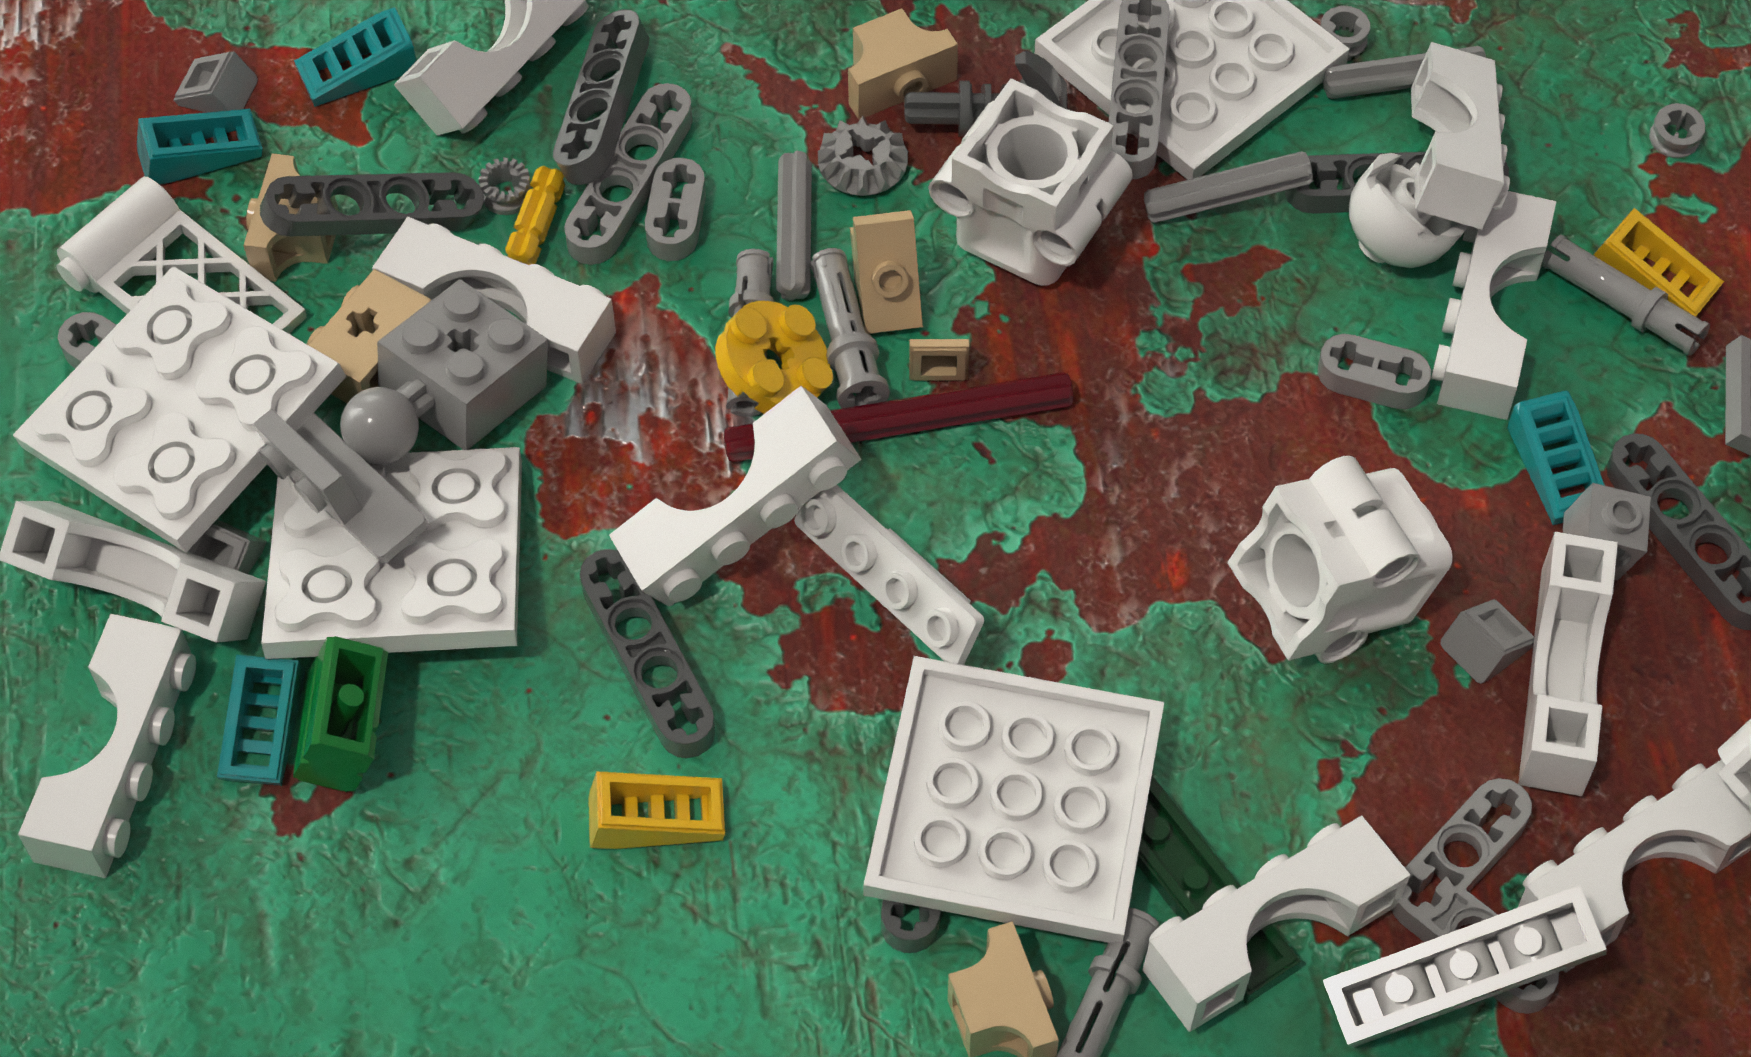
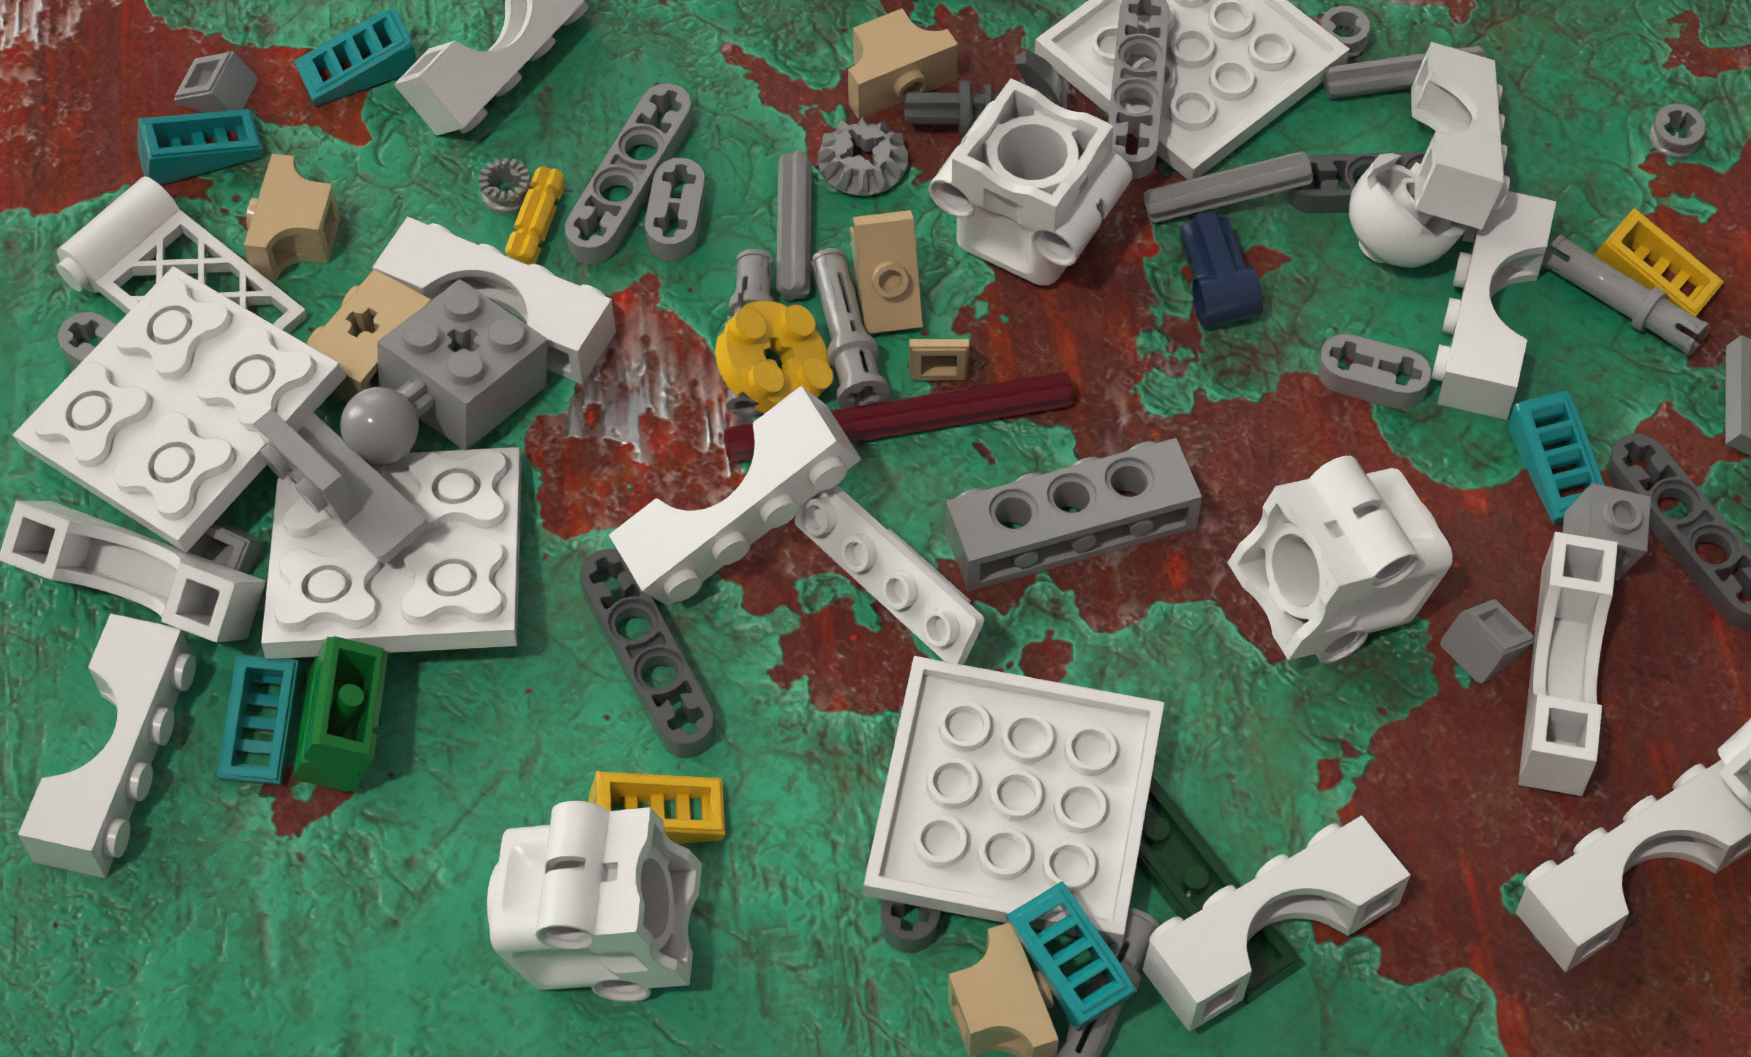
dark grey beam [260,172,484,237] -> none
dark grey beam [553,9,650,185] -> none
white brick [1323,885,1607,1047] -> none
light grey beam [1392,778,1559,1014] -> none
none -> white piece [487,801,702,1002]
none -> light grey brick [945,438,1202,592]
none -> teal slope [1006,881,1137,1031]
none -> dark blue piece [1180,211,1263,327]

